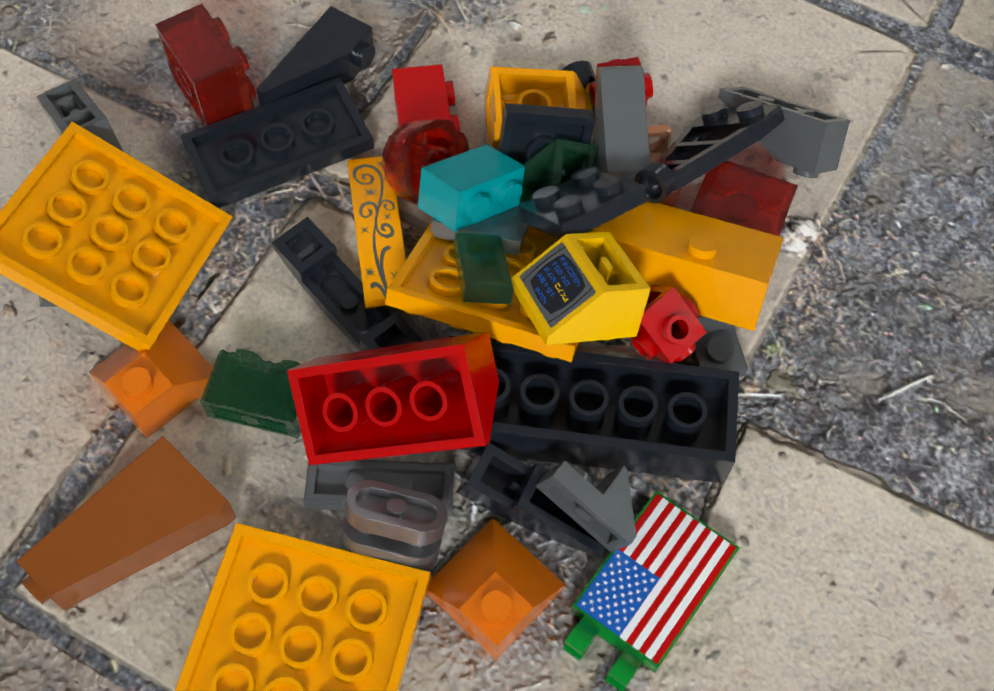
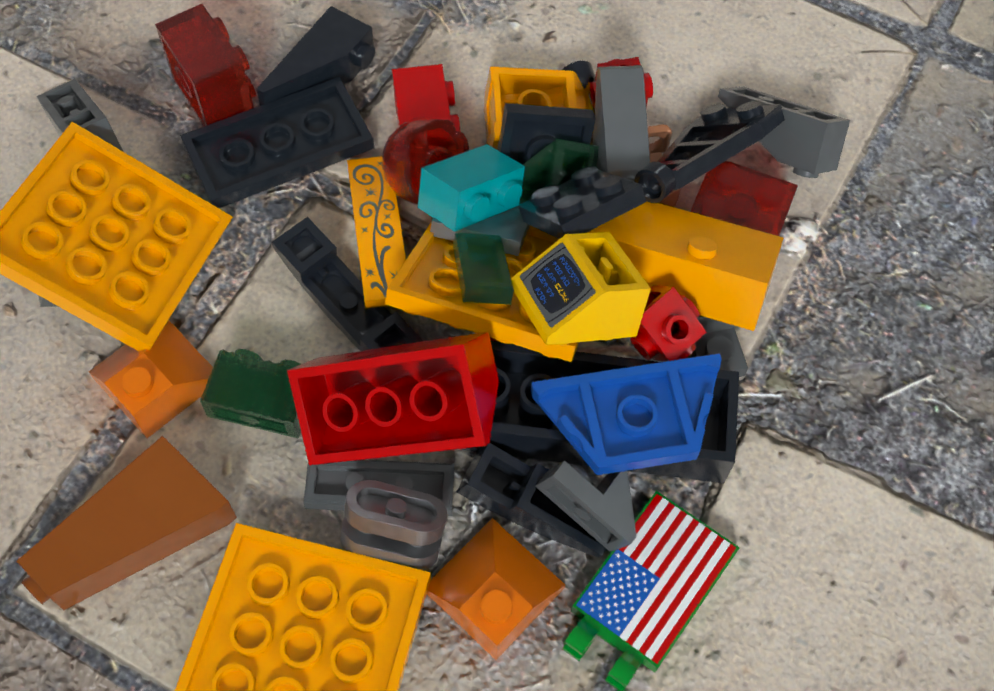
none -> blue wing [531,353,722,475]

